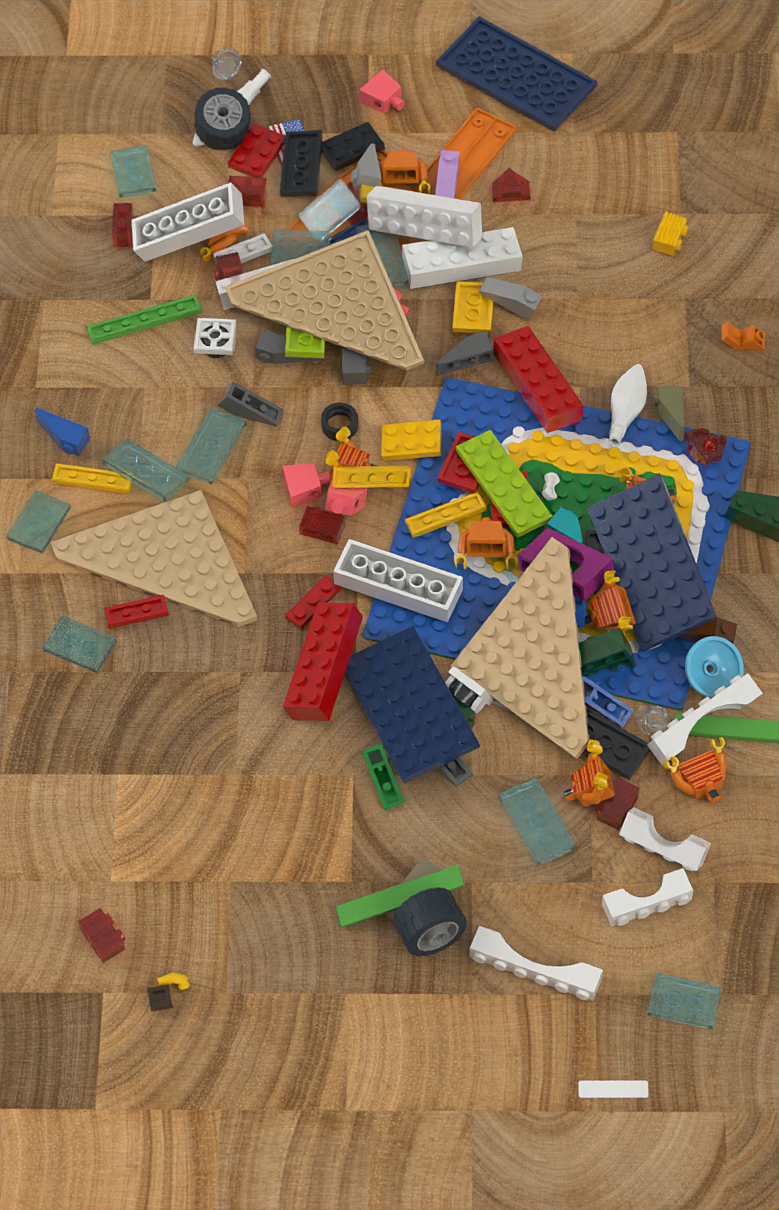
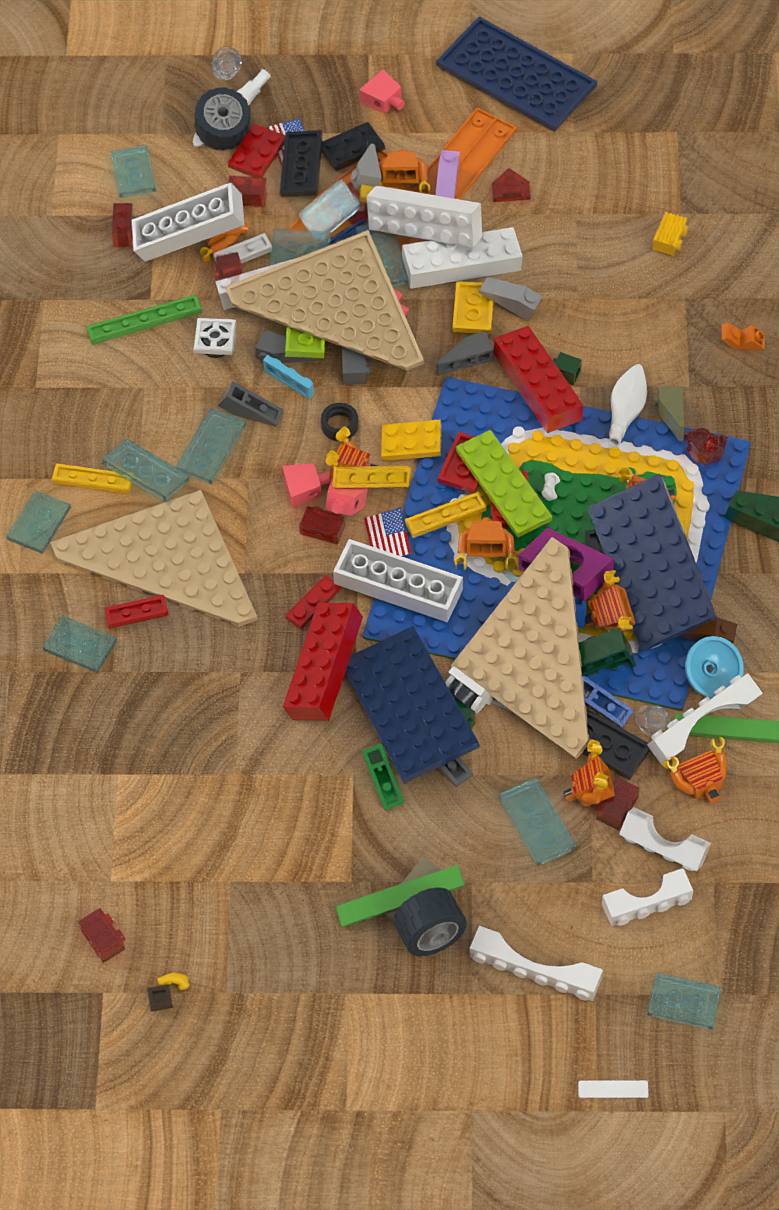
blue slope [35,407,90,456] -> none
teal slope [547,507,583,544] -> none
none -> medium azure plate [263,355,314,400]
none -> sticker [364,508,411,556]
none -> dark green brick [553,352,582,385]

